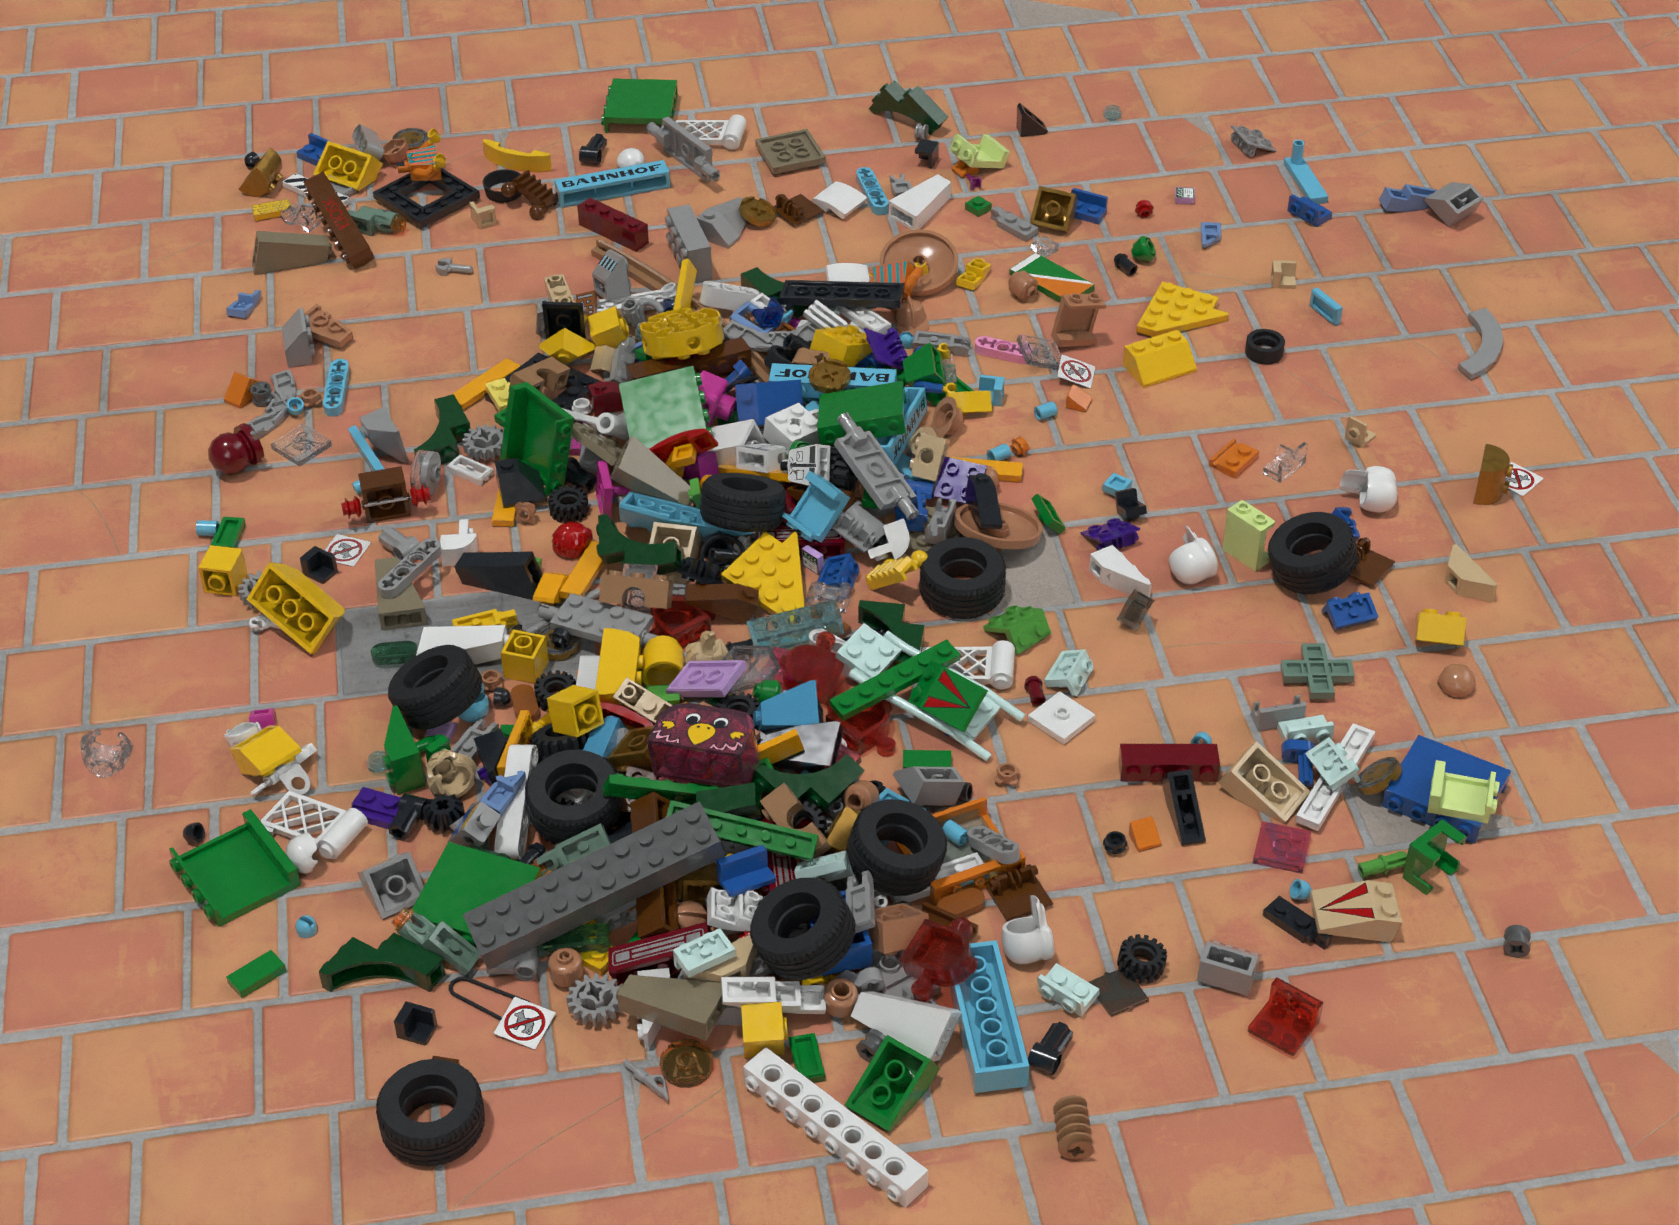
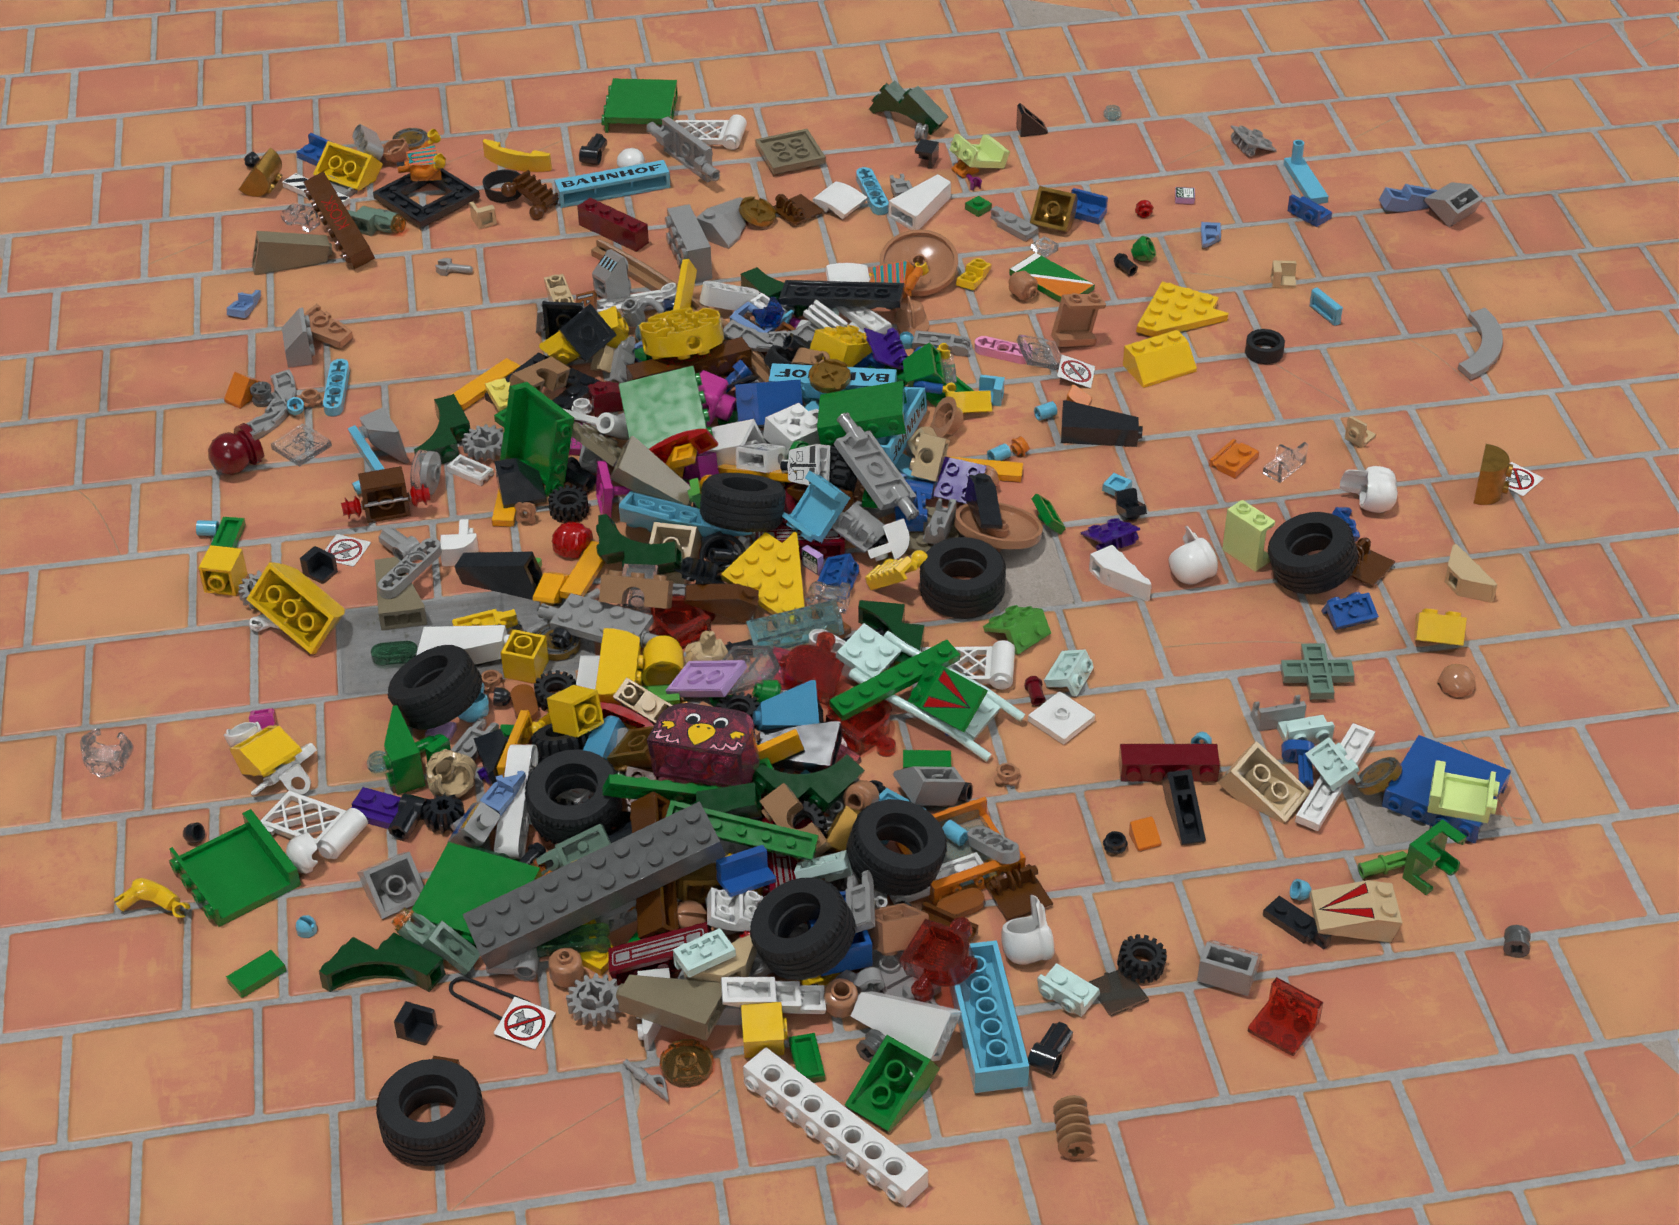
yellow tile [251,198,293,221] -> none
clear smoke brick [1117,589,1155,631] -> none
clear pink plate [1253,821,1311,874] -> none
none -> yellow arm [114,878,191,918]
none -> black plate [558,303,616,362]
none -> black slope [1061,400,1143,447]

